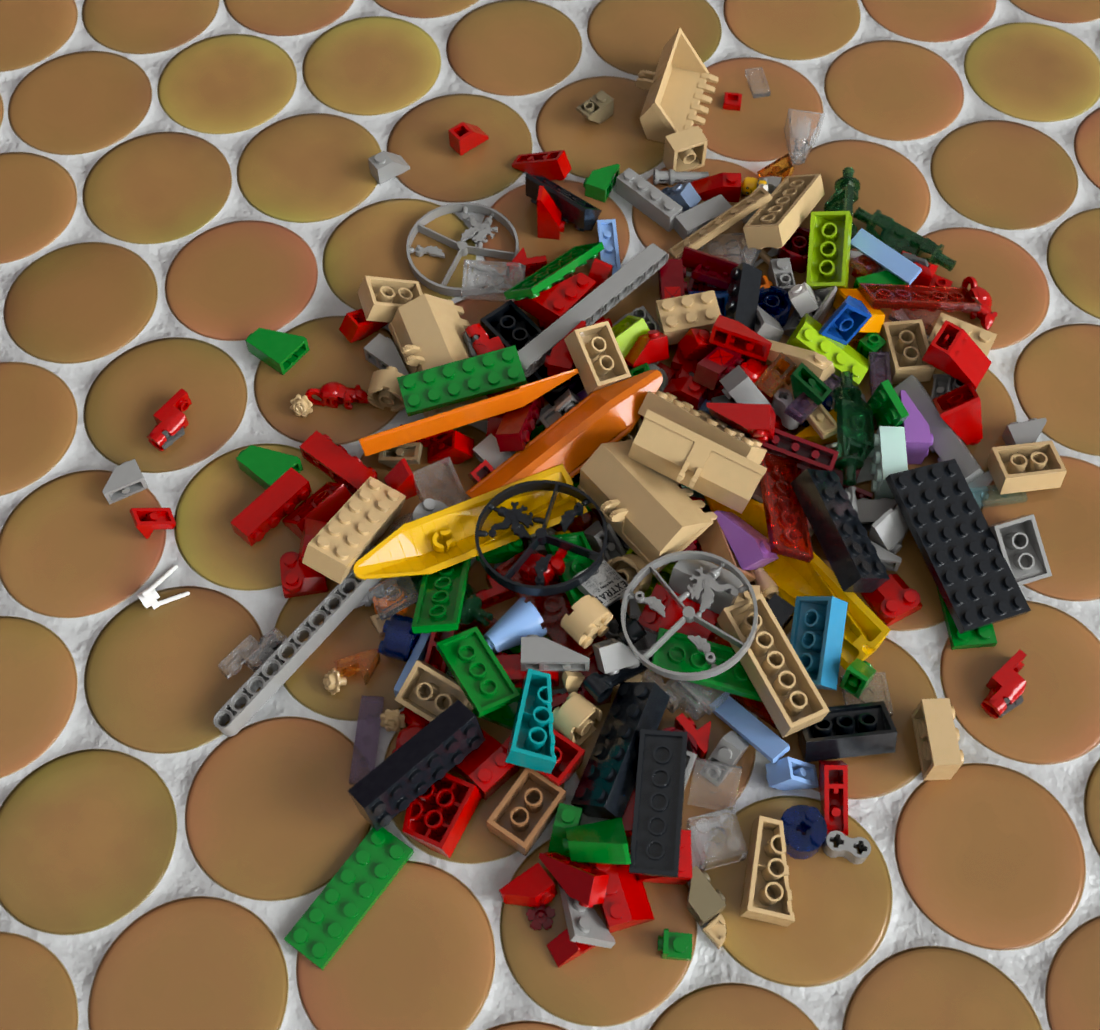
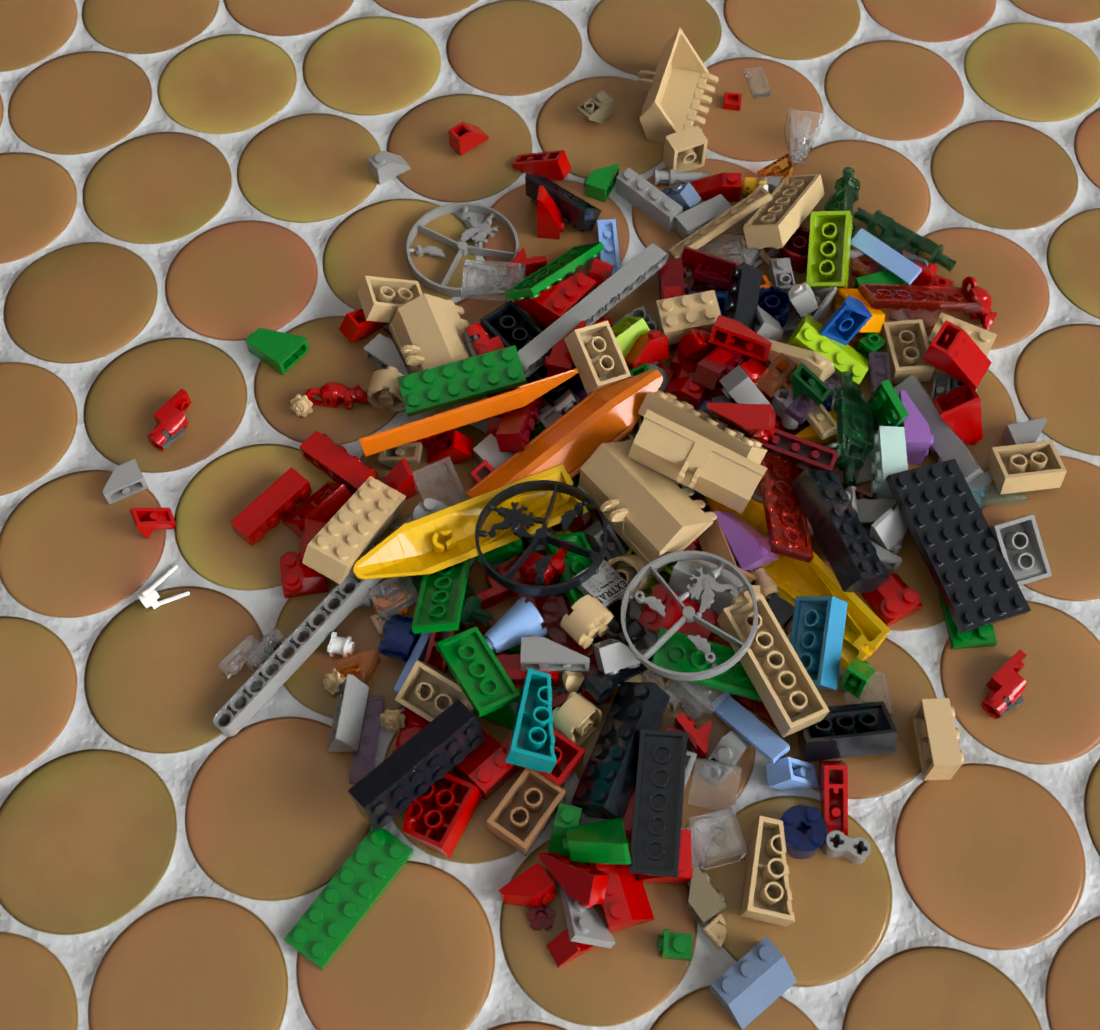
green slope [236,445,303,490] -> none
none -> light grey slope [326,674,369,752]
none -> white brick [327,632,355,658]
none -> sand blue slope [709,936,797,1030]

